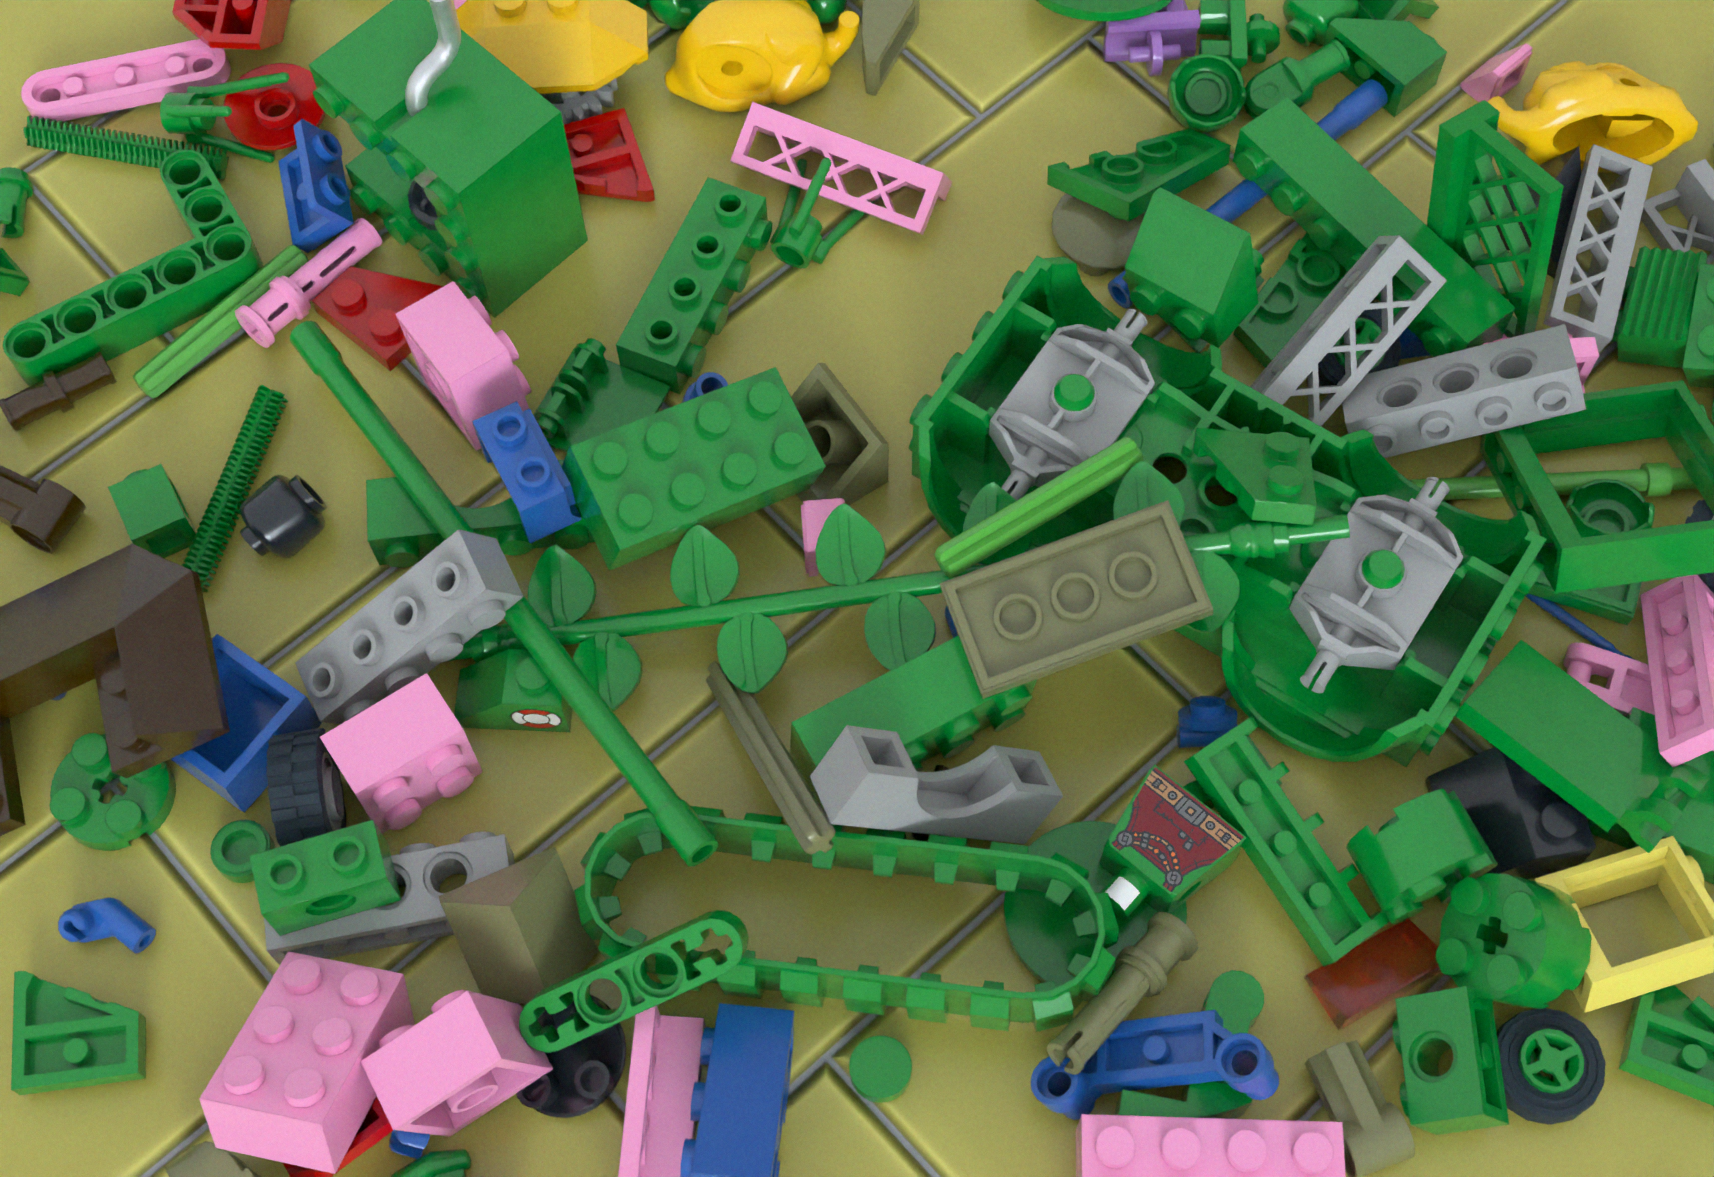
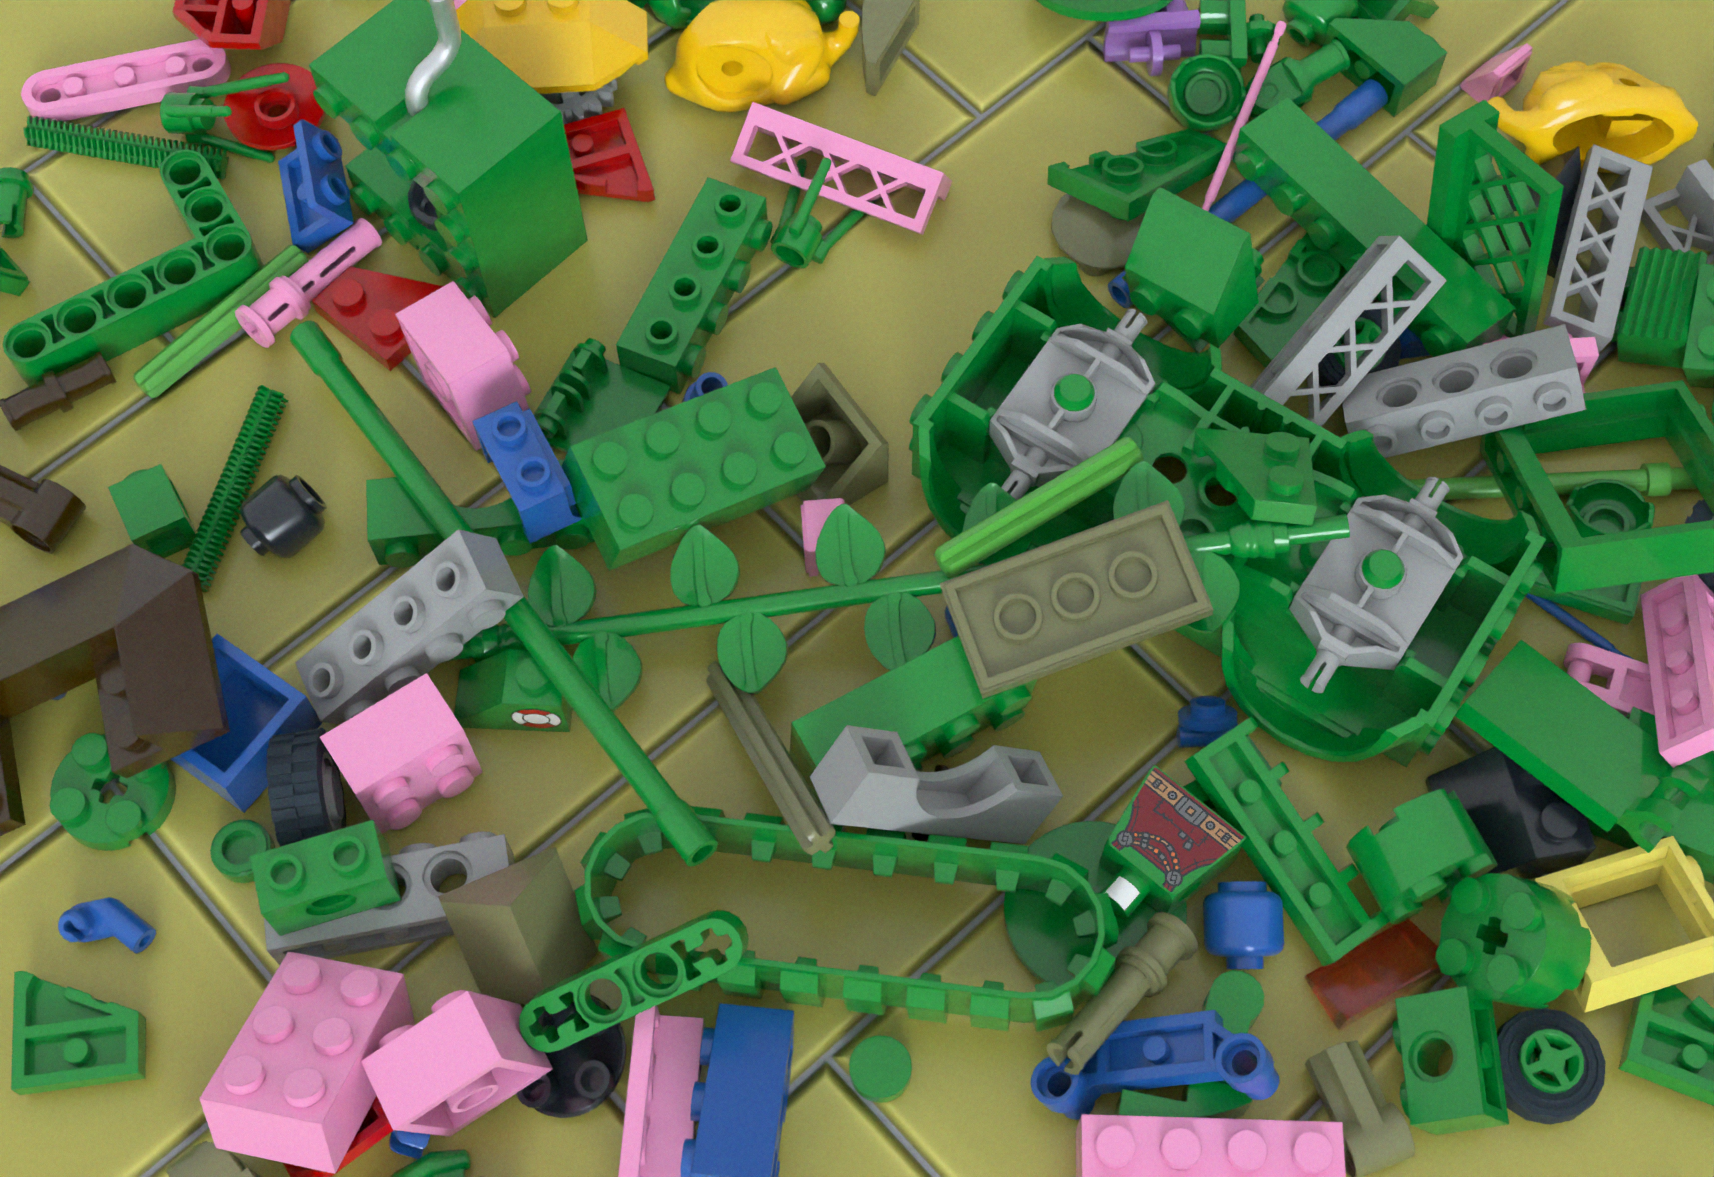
none -> bright pink piece [1202,21,1287,212]
none -> blue head [1203,881,1284,969]

